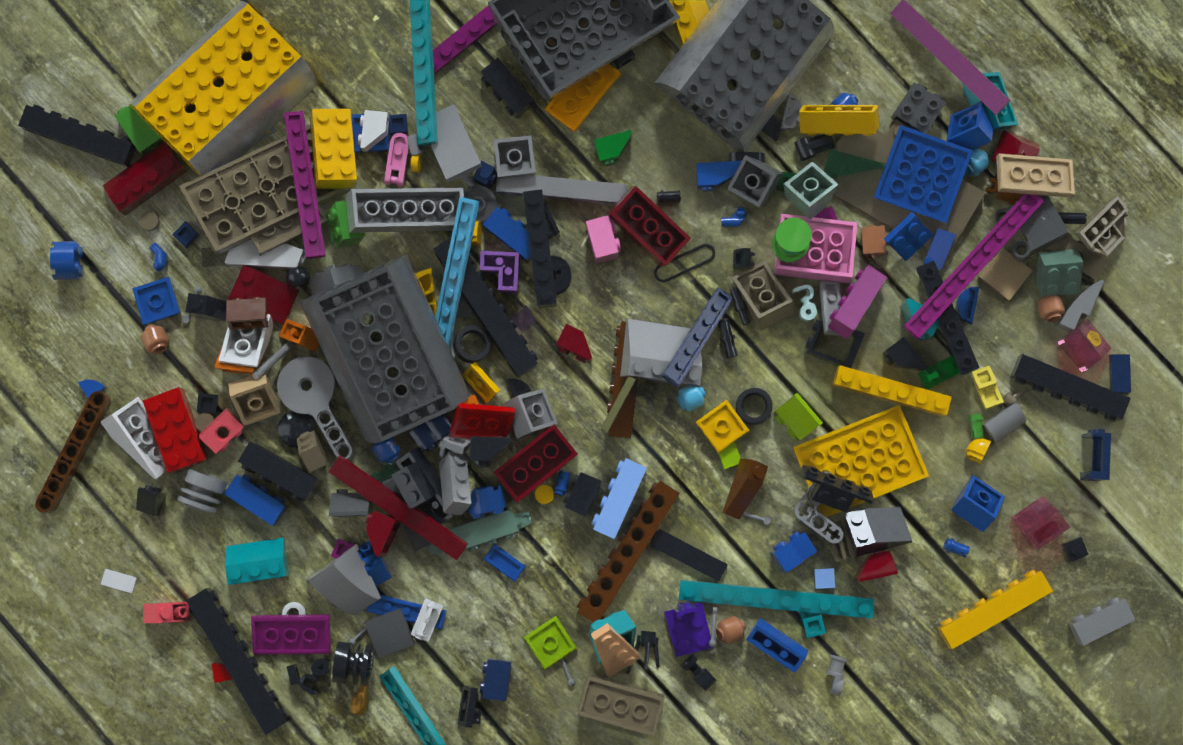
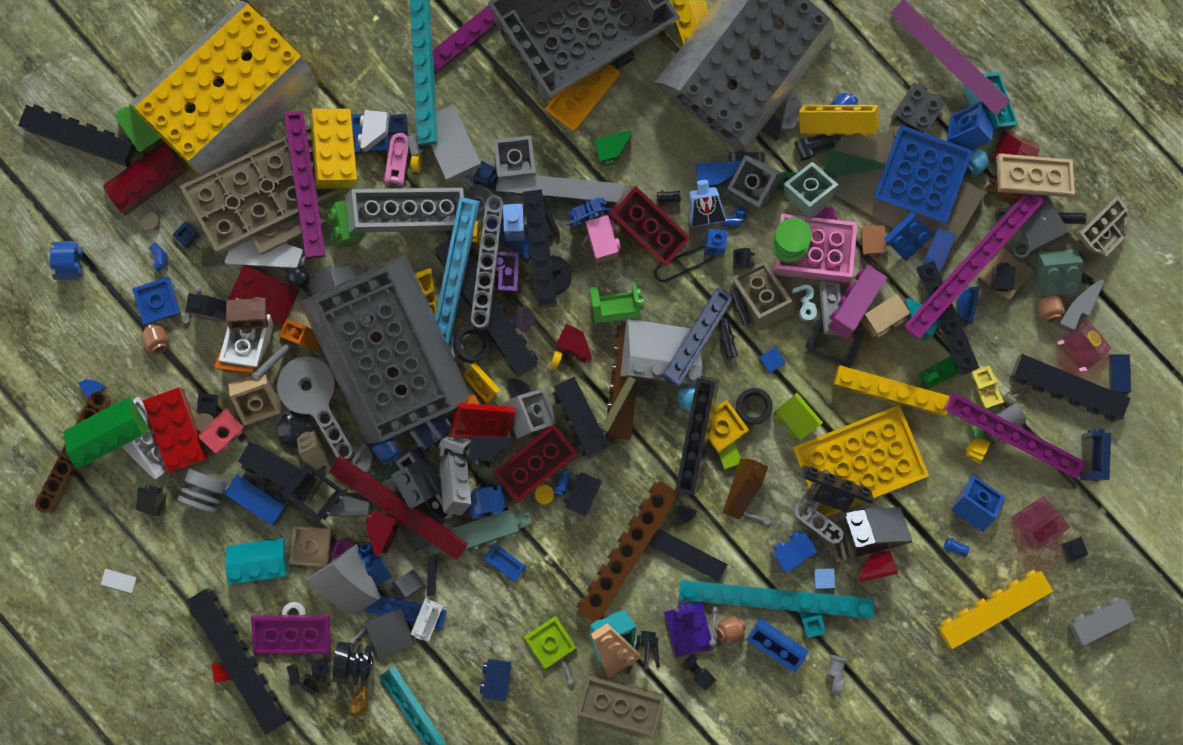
coral slope [143,602,190,623] -> none
black hinge [457,685,482,728] -> none
black brick [480,58,534,119] -> none
light blue brick [591,458,647,539] -> none
black slope [883,337,927,371] -> none
none -> green slope [63,396,150,470]
none -> black window [281,461,344,522]
none -> tan tile [289,526,332,567]
none -> light grey plate [351,442,373,473]
none -> black slope [391,569,425,599]
none -> black tile [427,557,437,596]
none -> light grey beam [471,196,503,330]
none -> light blue torso [503,204,525,242]
none -> yellow tile [550,350,563,370]
none -> black brick [552,376,609,458]
none -> blue hinge [564,197,610,227]
none -> bright green panel [590,282,644,323]
none -> black tile [674,505,698,525]
none -> black brick [675,376,720,496]
none -> torso [688,180,727,227]
none -> blue brick [704,229,728,257]
none -> blue tile [759,347,786,374]
none -> tan brick [860,294,910,338]
none -> magenta plate [943,392,1085,479]
none -> black brick [991,262,1016,292]

